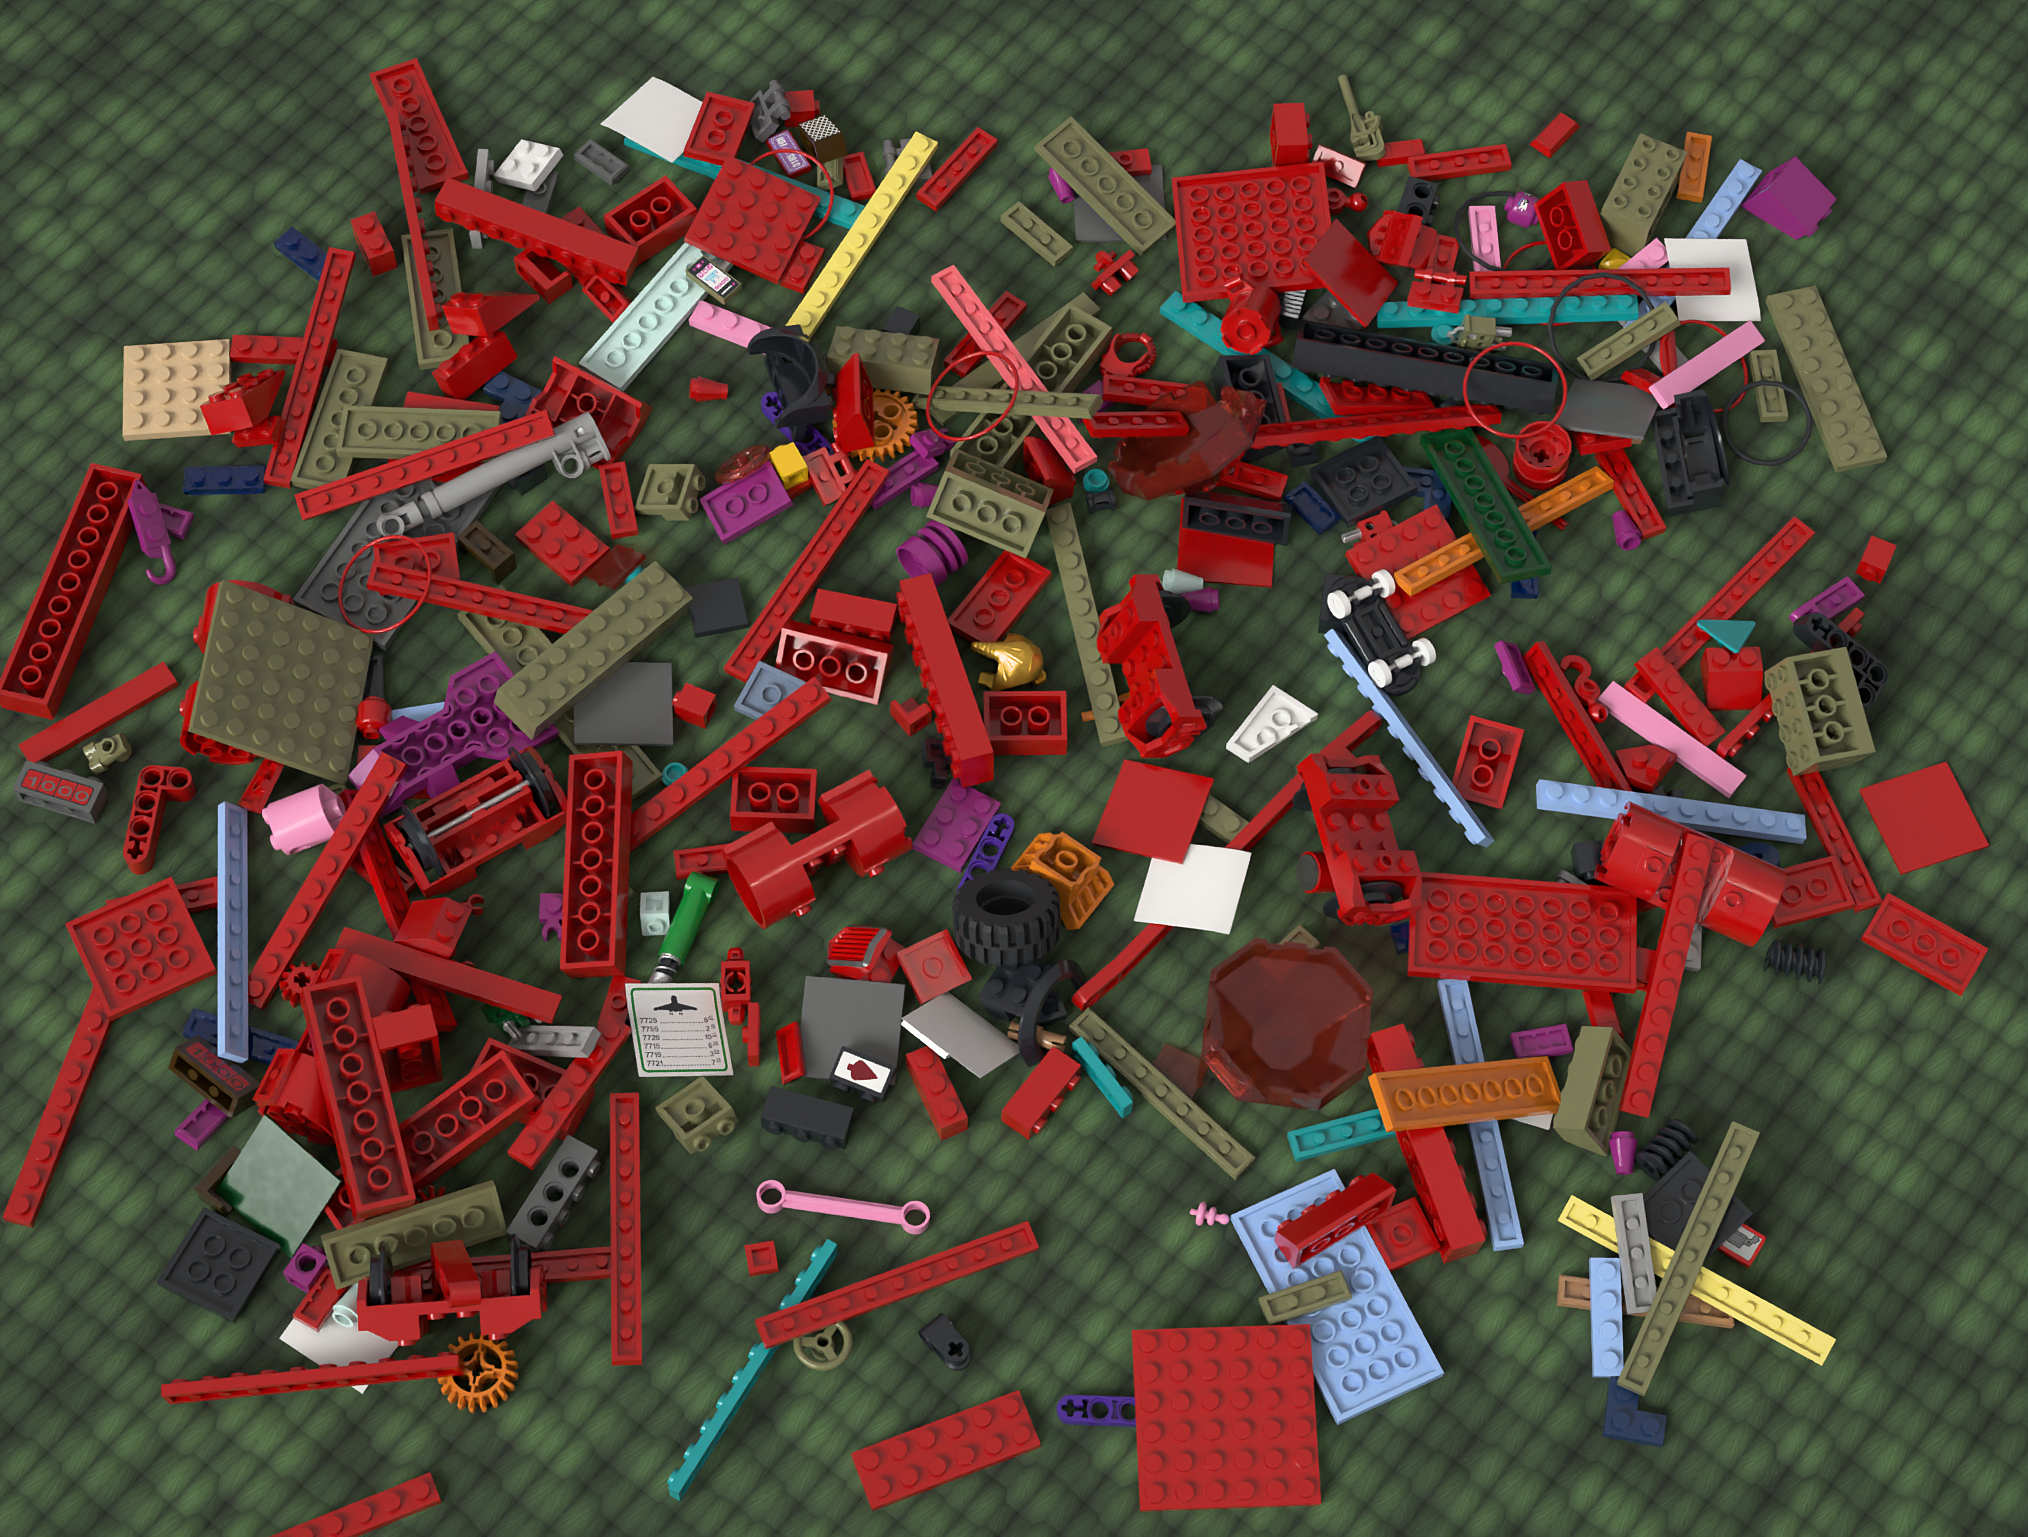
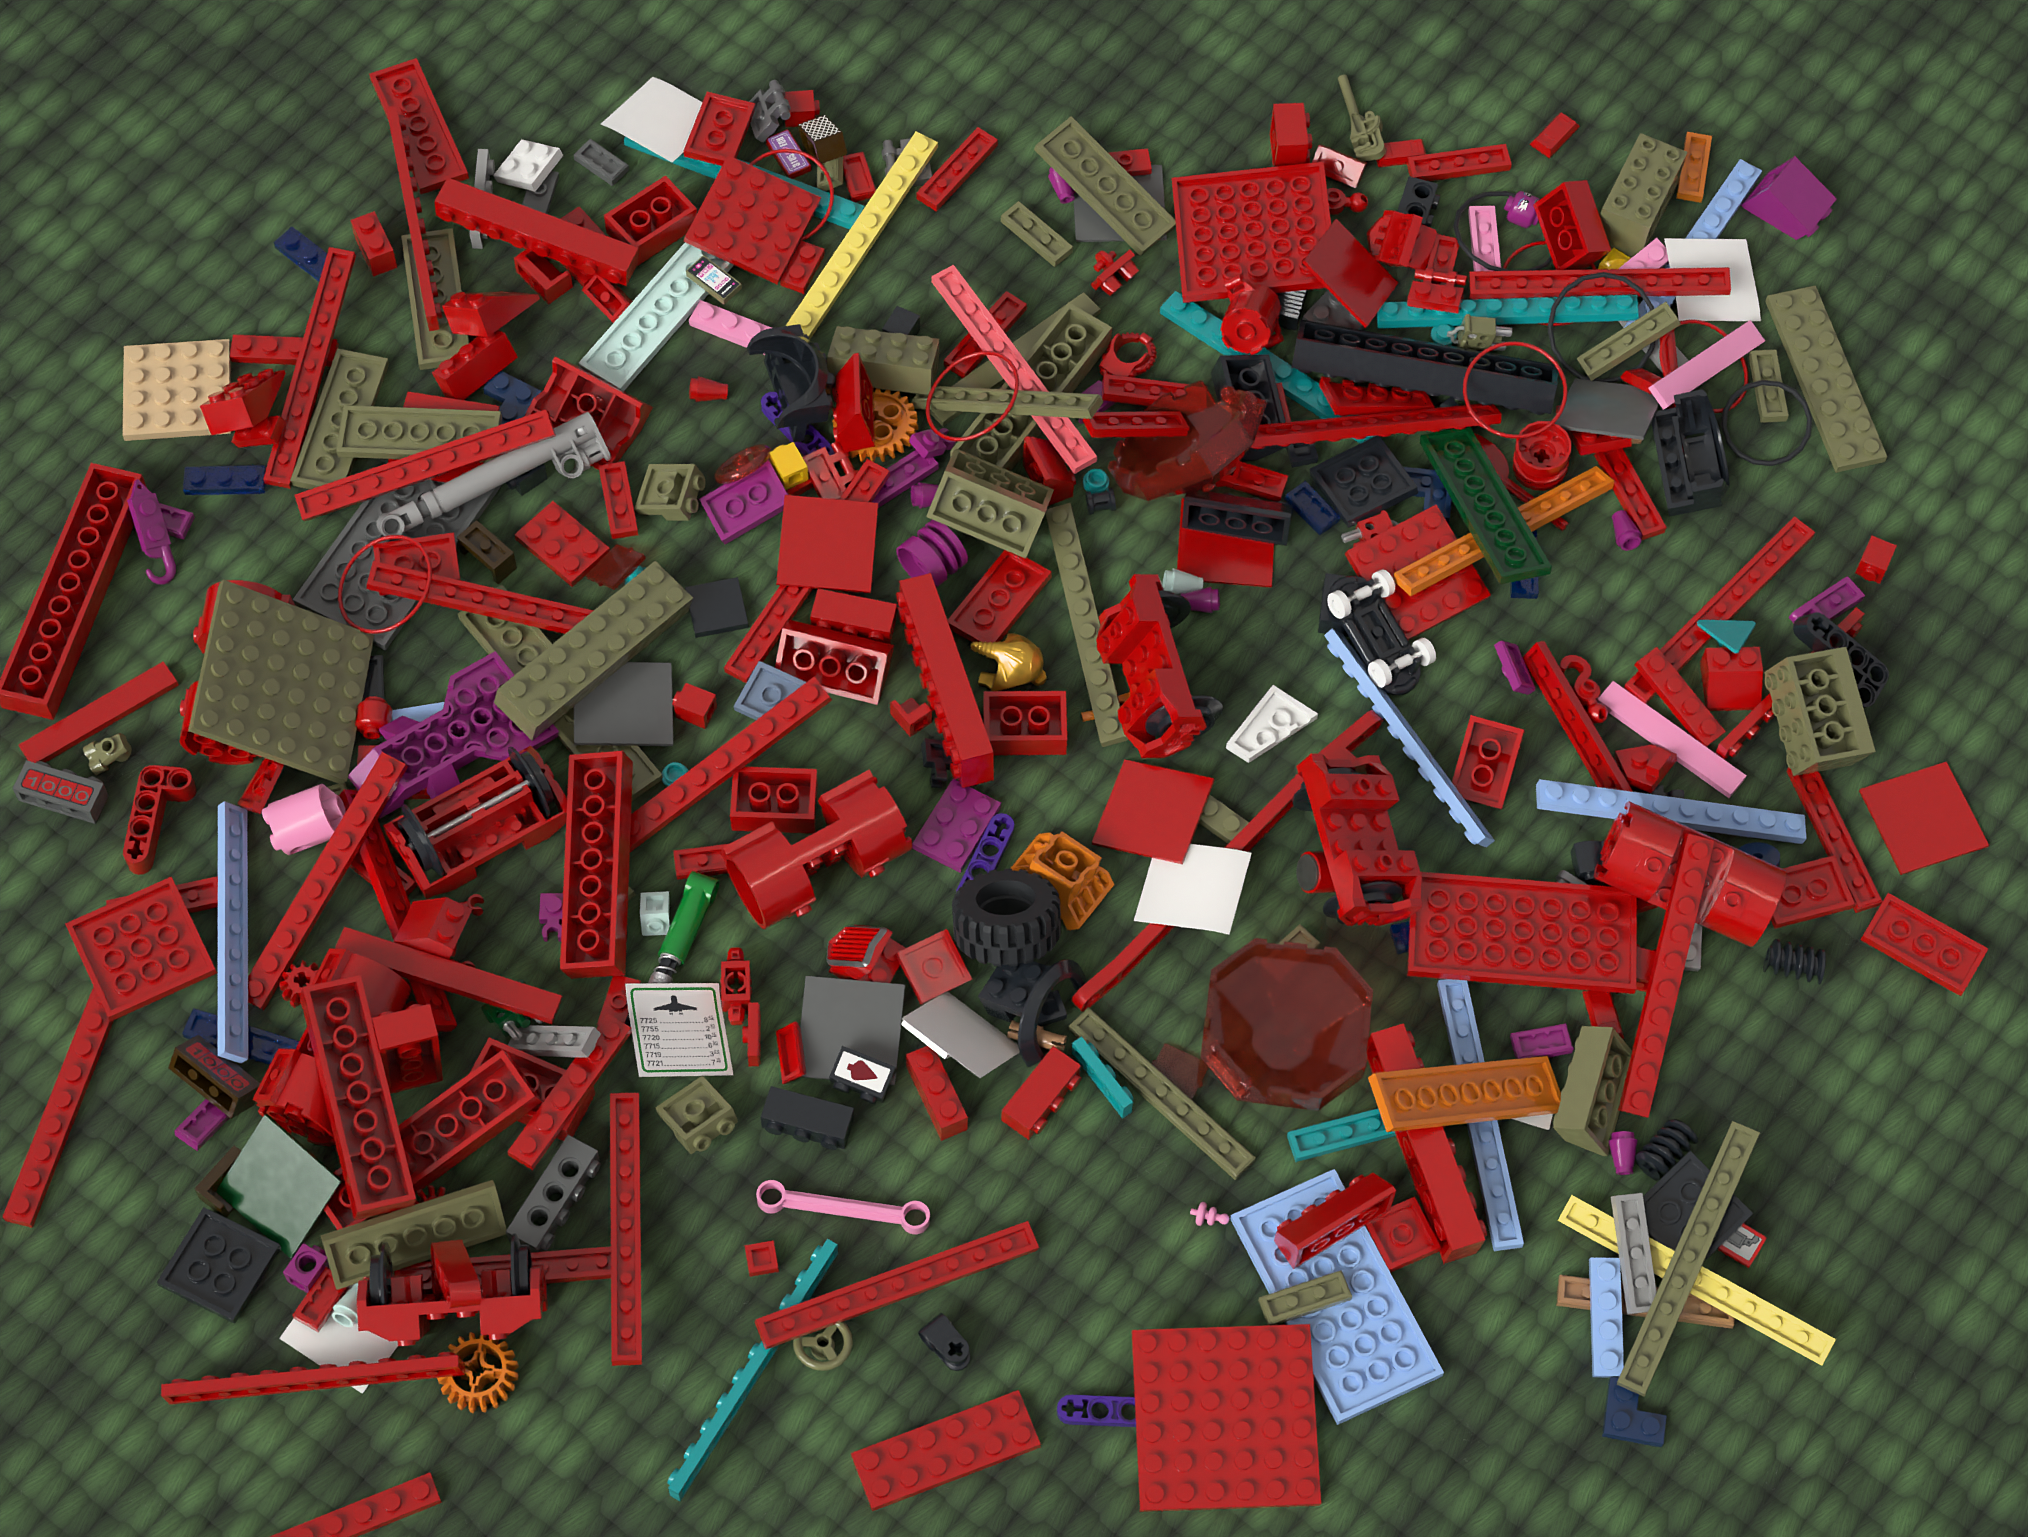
none -> red piece [776,495,878,593]

